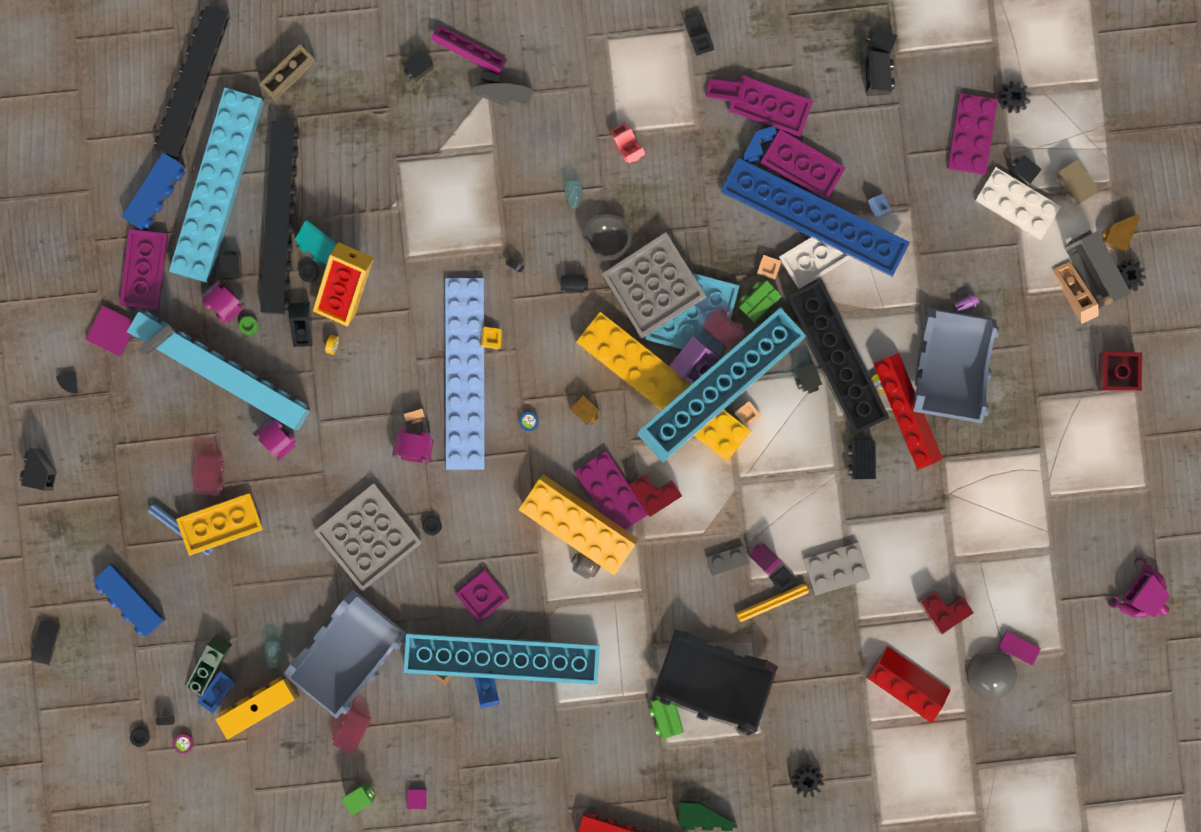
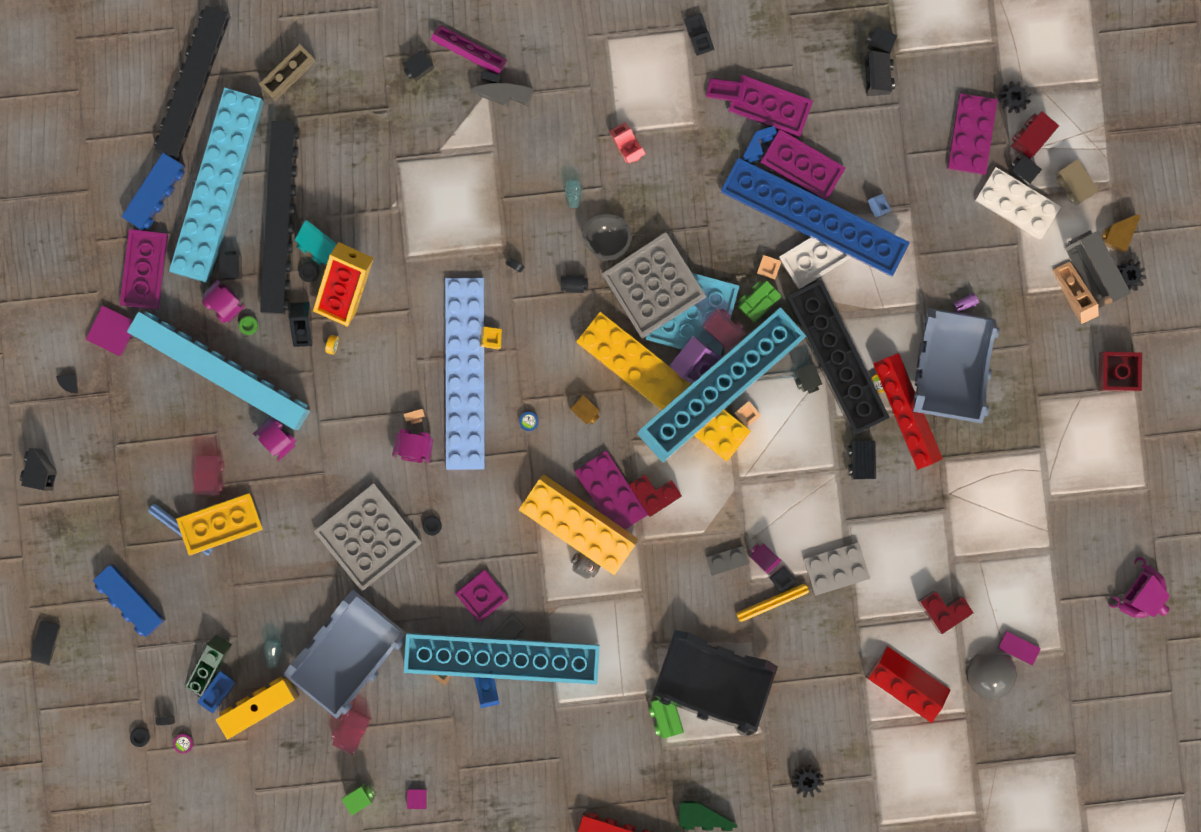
dark grey tile [139,324,176,356] -> none
none -> dark red brick [1011,111,1060,159]

